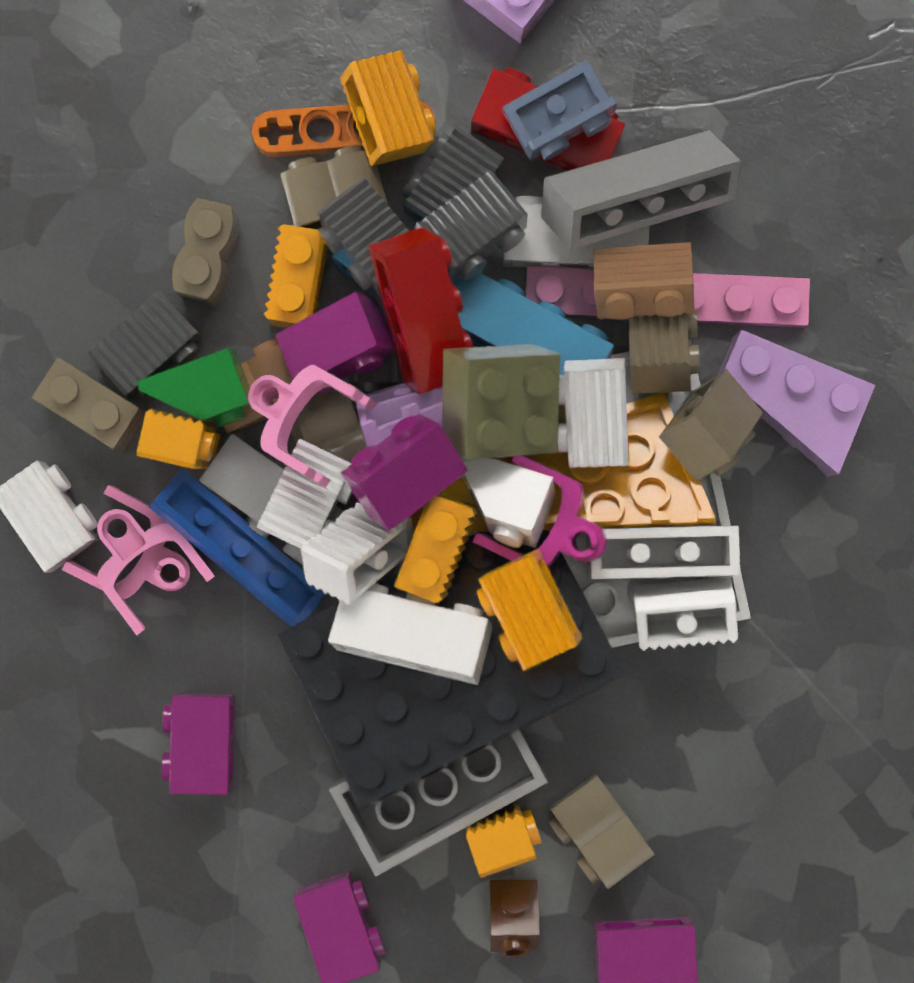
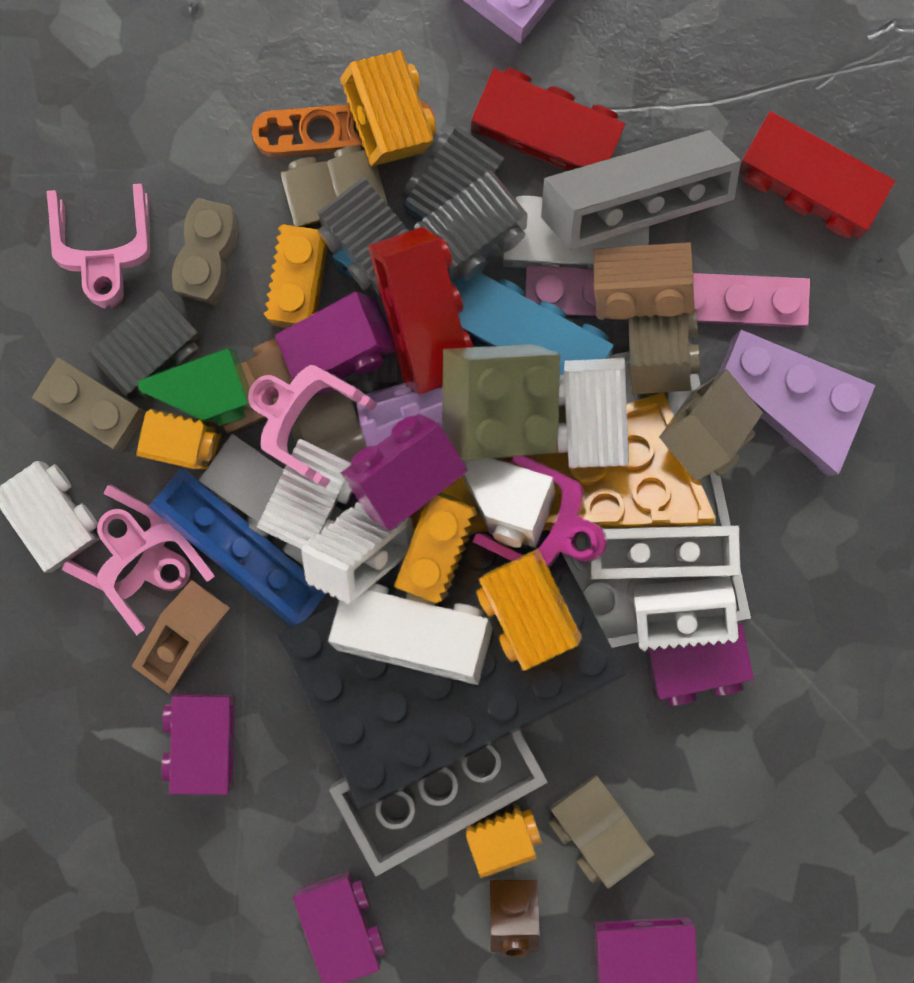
sand blue bracket [502,60,618,161] -> none
none -> bright pink piece [47,184,150,309]
none -> medium nougat slope [132,580,230,694]
none -> magenta brick [645,622,754,706]
none -> red brick [739,111,896,239]

